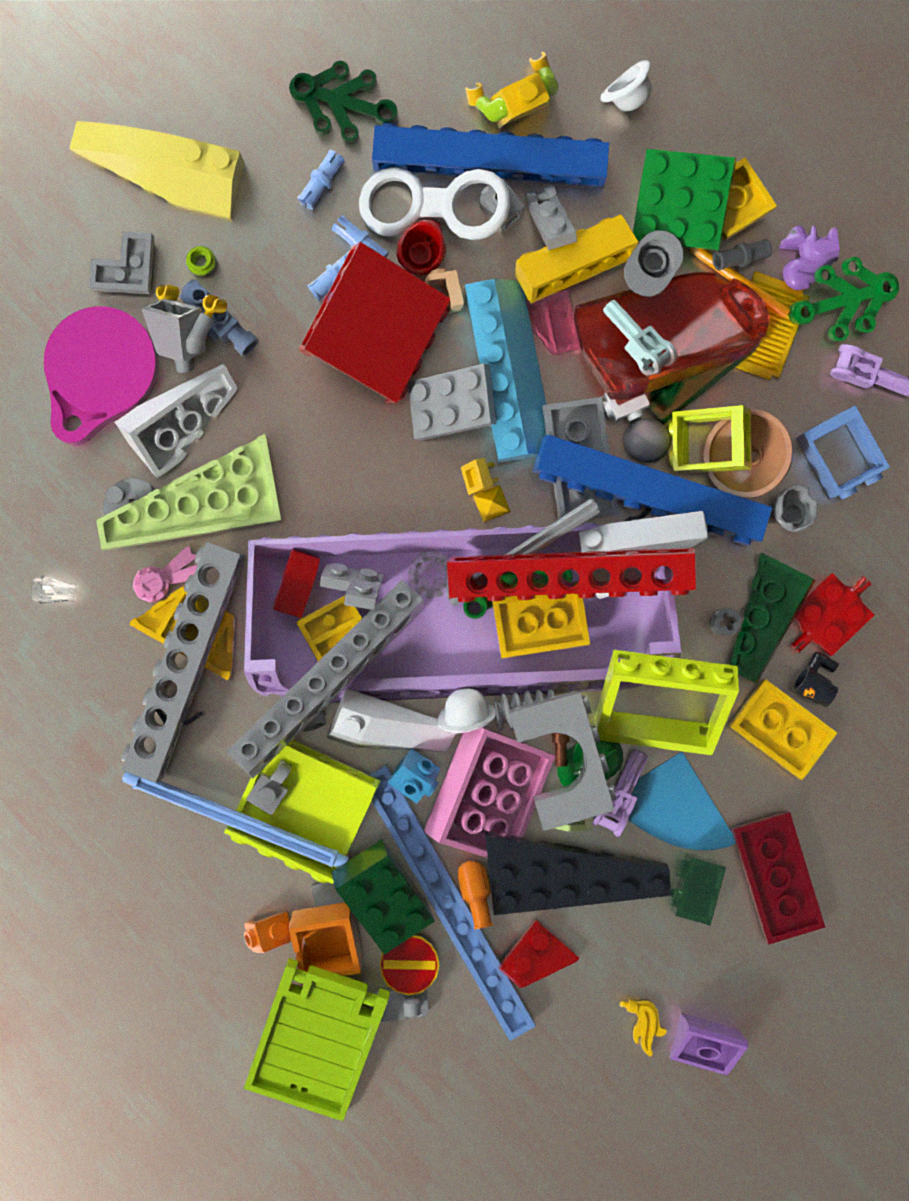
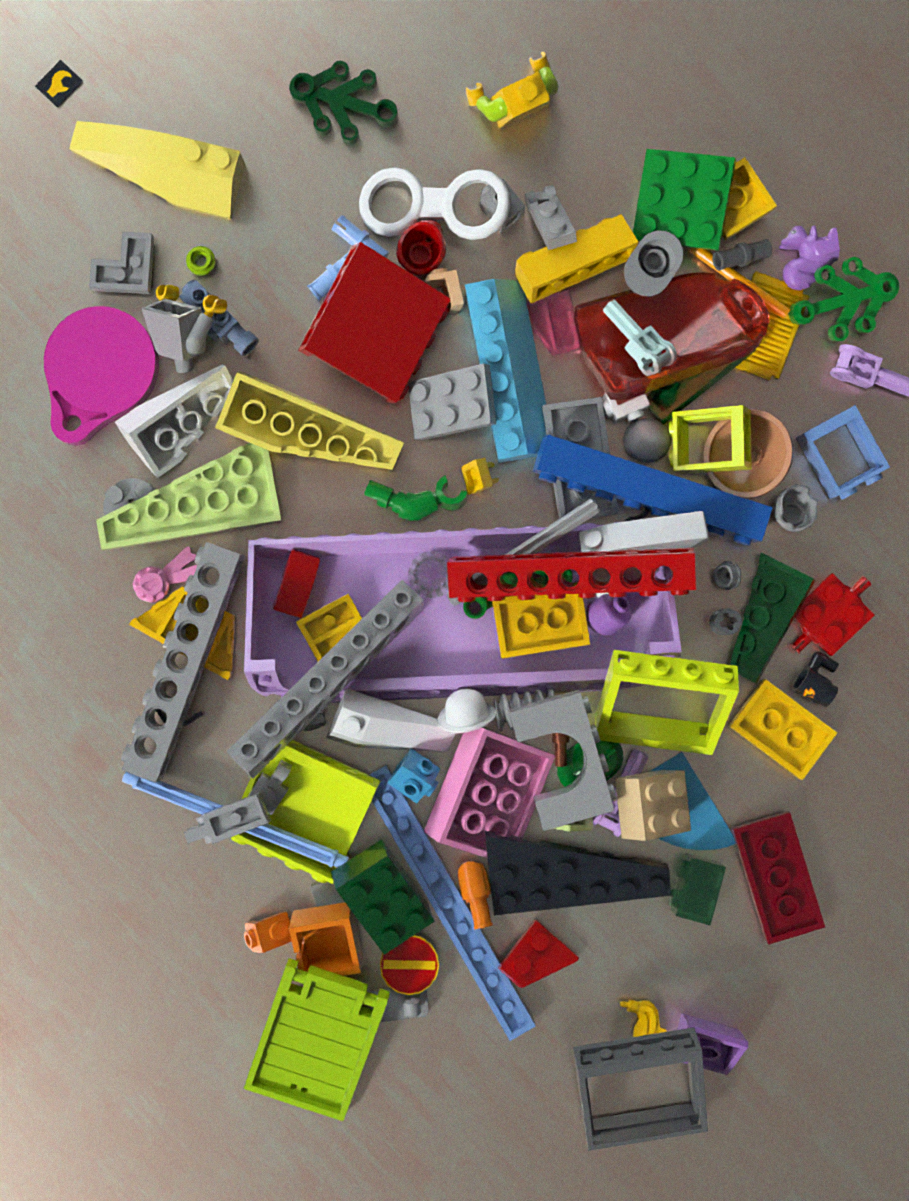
clear cone [31,575,77,604] -> none
light blue pin [297,150,345,210] -> none
light grey plate [320,563,384,610] -> none
blue brick [372,123,609,188] -> none
yellow slope [473,485,511,523] -> none
white hat [600,60,652,112] -> none
none -> black sticker [35,60,83,108]
none -> light grey hinge [183,792,271,844]
none -> light yellow wedge [215,371,404,470]
none -> green piece [364,476,468,521]
none -> dark grey window [573,1027,708,1151]
none -> medium lavender head [587,594,631,636]
none -> tan brick [615,770,691,841]
none -> light grey plate [713,561,741,590]

